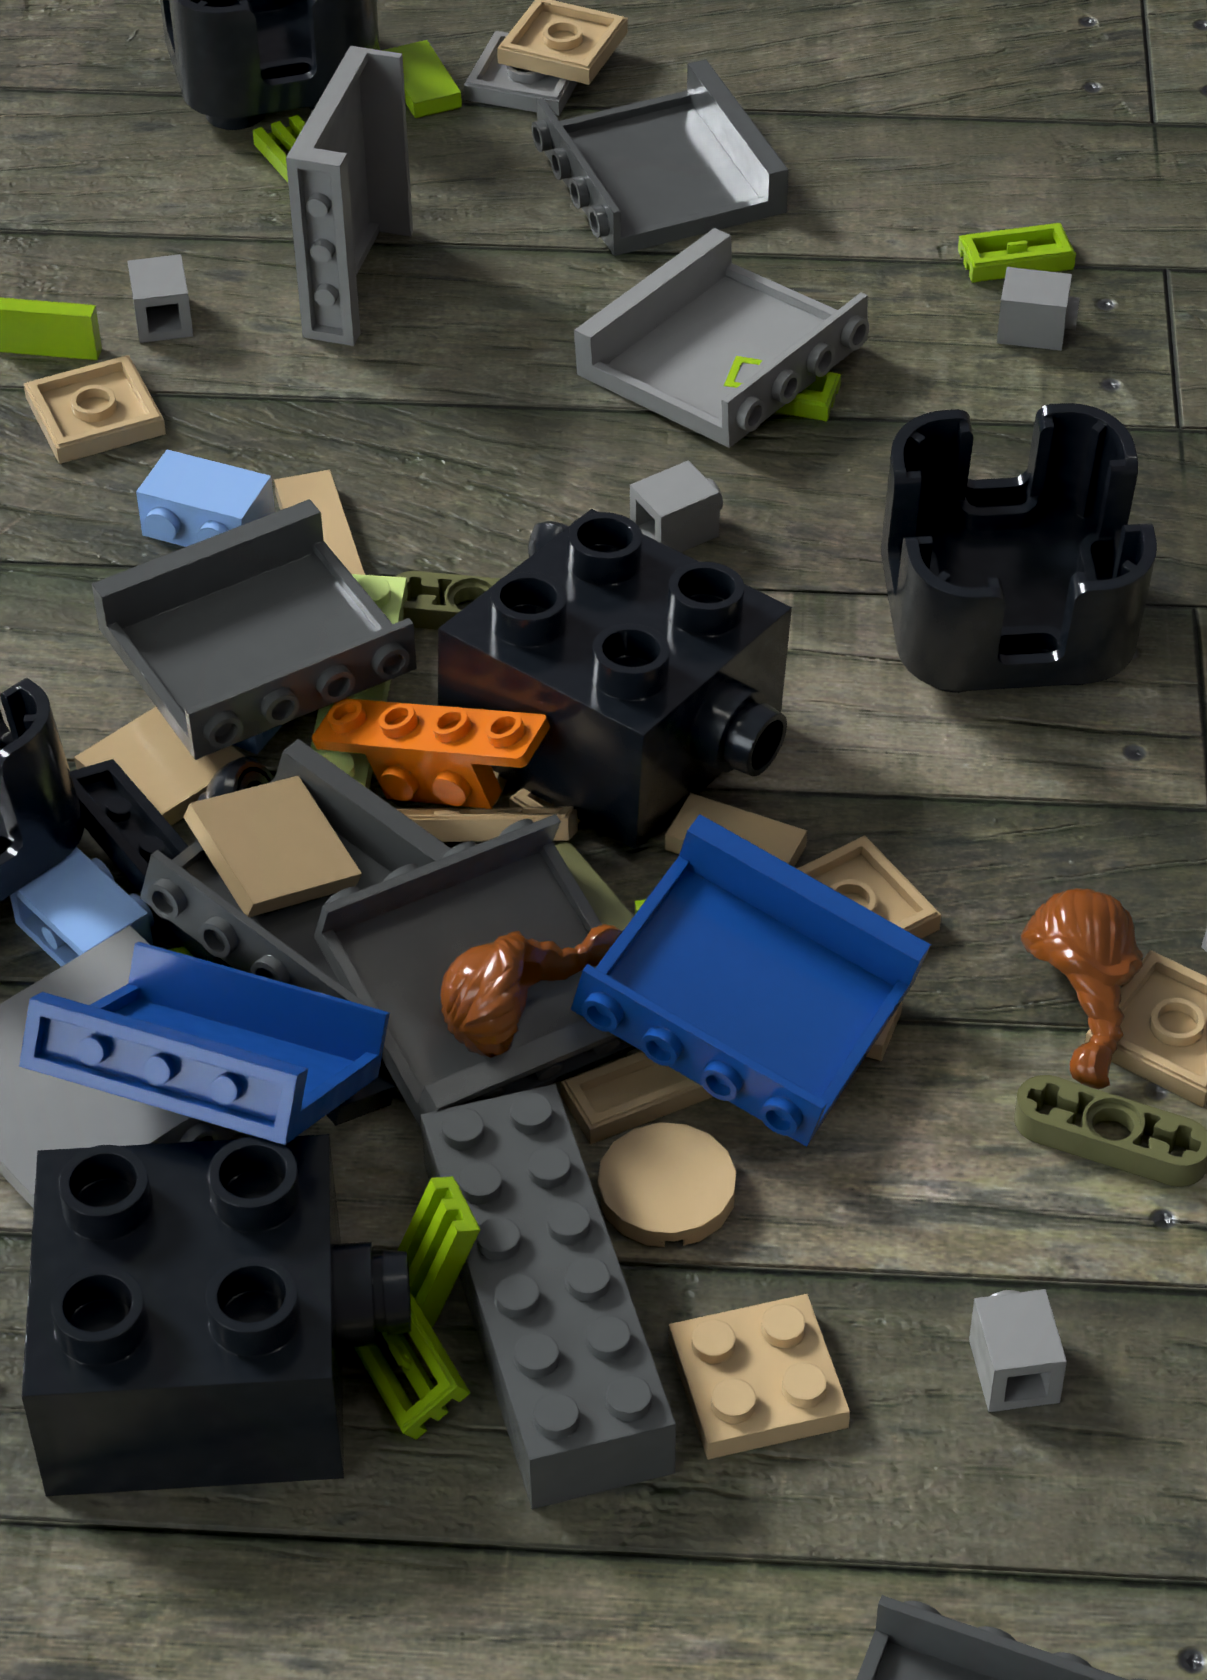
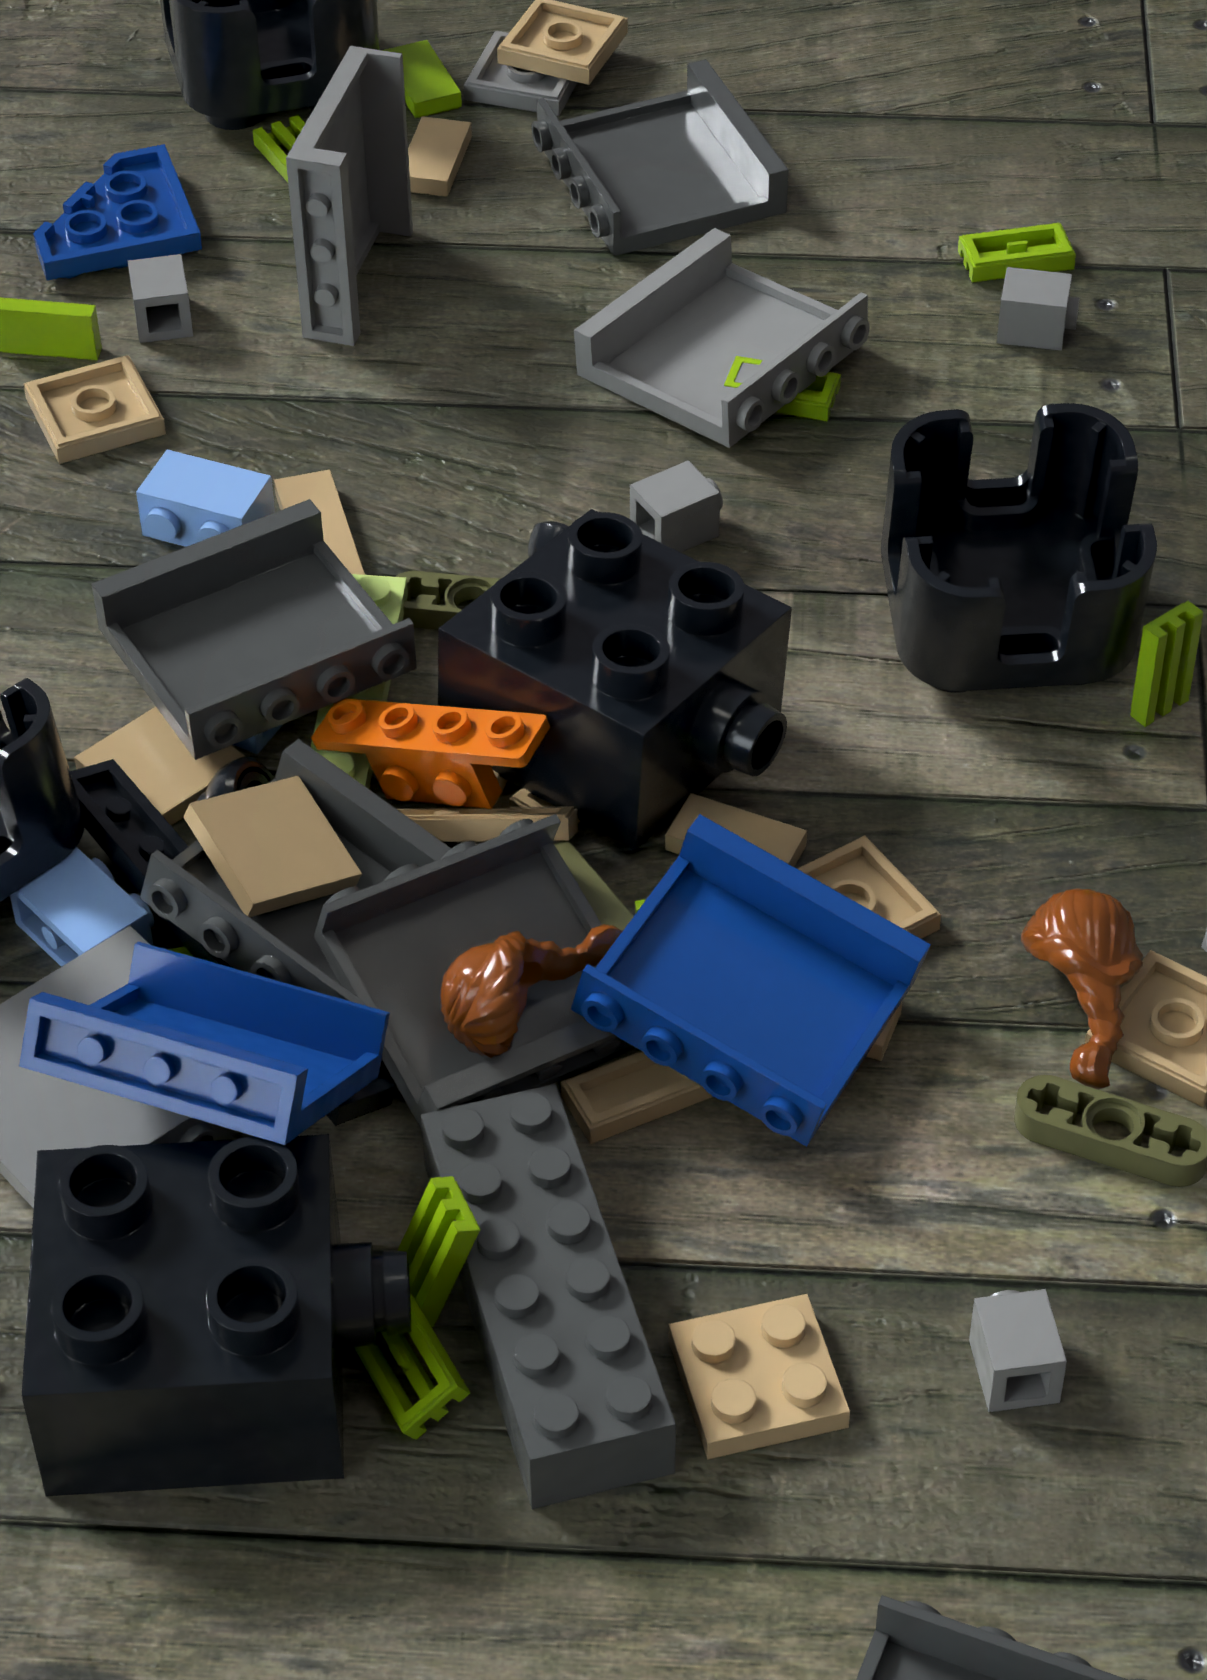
tan tile [598,1122,736,1247] -> none
none -> blue plate [33,144,202,281]
none -> tan tile [408,116,472,197]
none -> lime tile [1130,600,1204,727]

